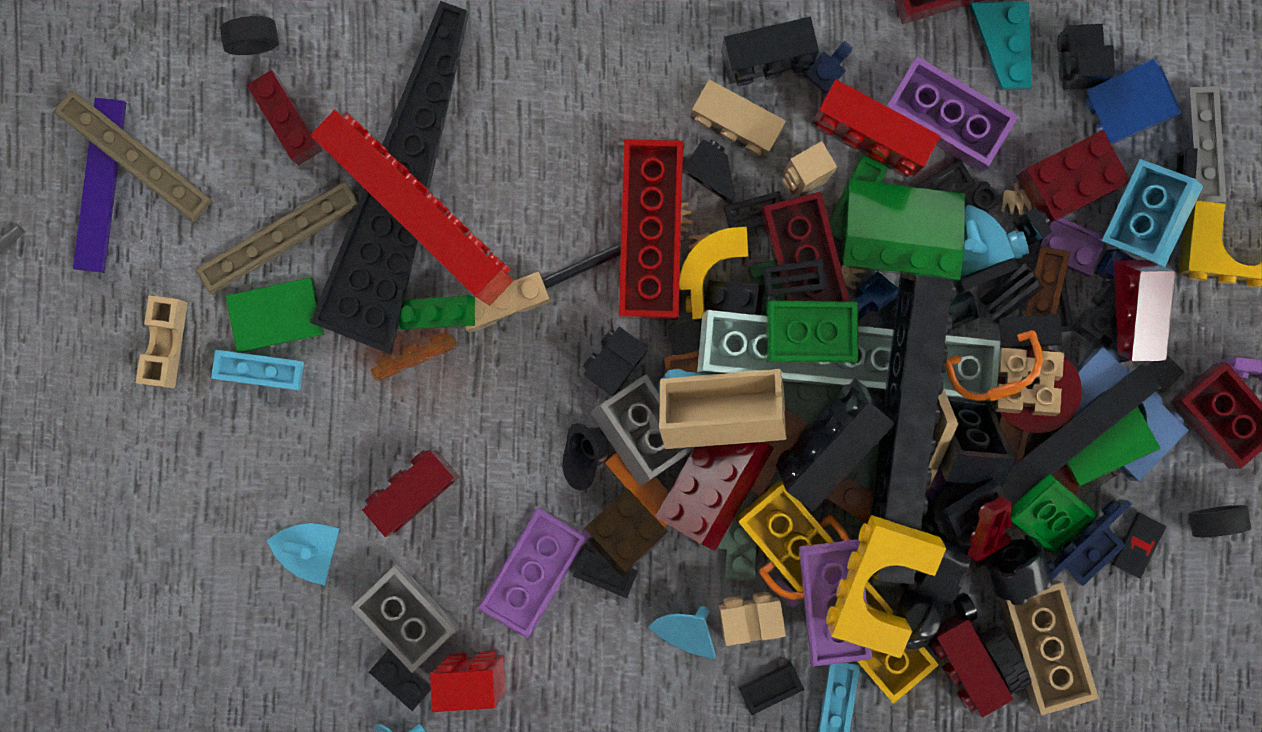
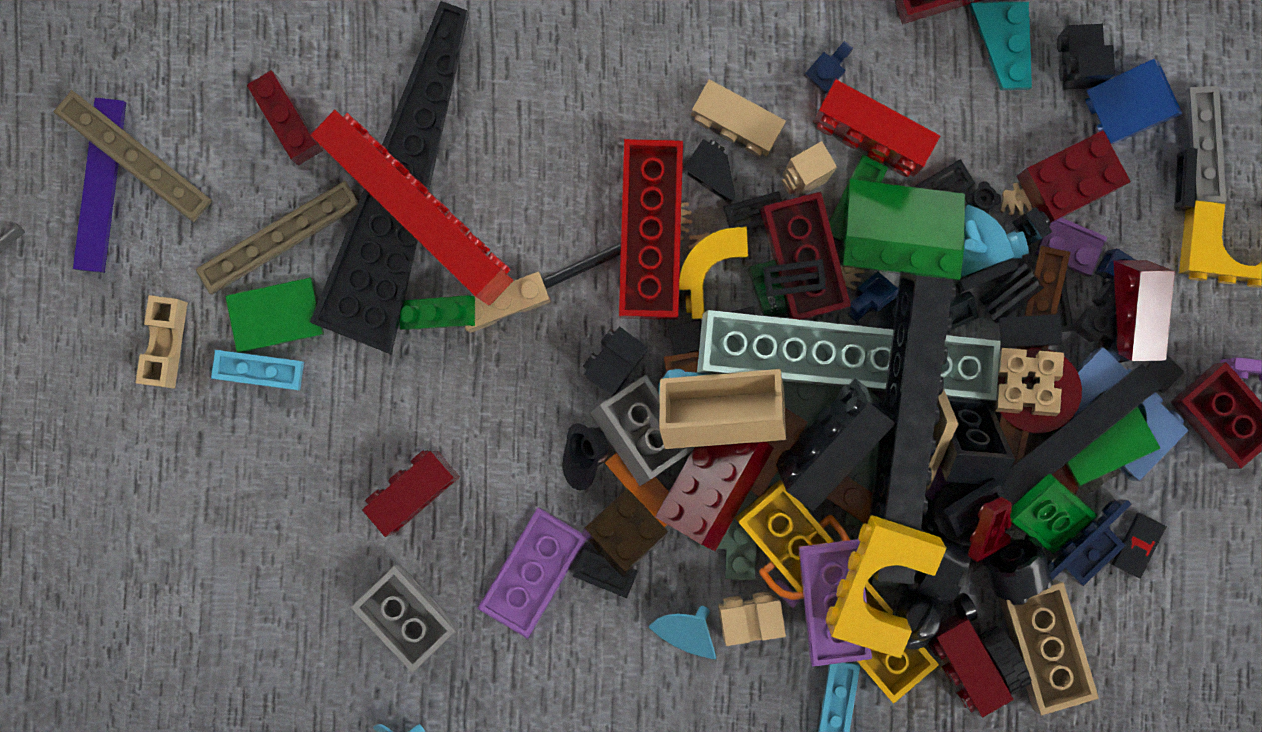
black tyre [220,16,279,55] -> none
medium azure shield [267,523,340,585] -> none
black plate [368,649,431,711] -> none
clear orange plate [370,332,459,381] -> none
red brick [430,650,506,712] -> none
black plate [704,280,765,315] -> none
black brick [721,16,819,86] -> none
black tile [738,662,804,716] -> none
green tile [766,301,858,363] -> none
medium lavender brick [886,56,1018,172] -> none
orange piece [944,330,1043,401] -> none
medium azure brick [1102,159,1203,267] -> none
black tyre [1189,505,1251,538] -> none

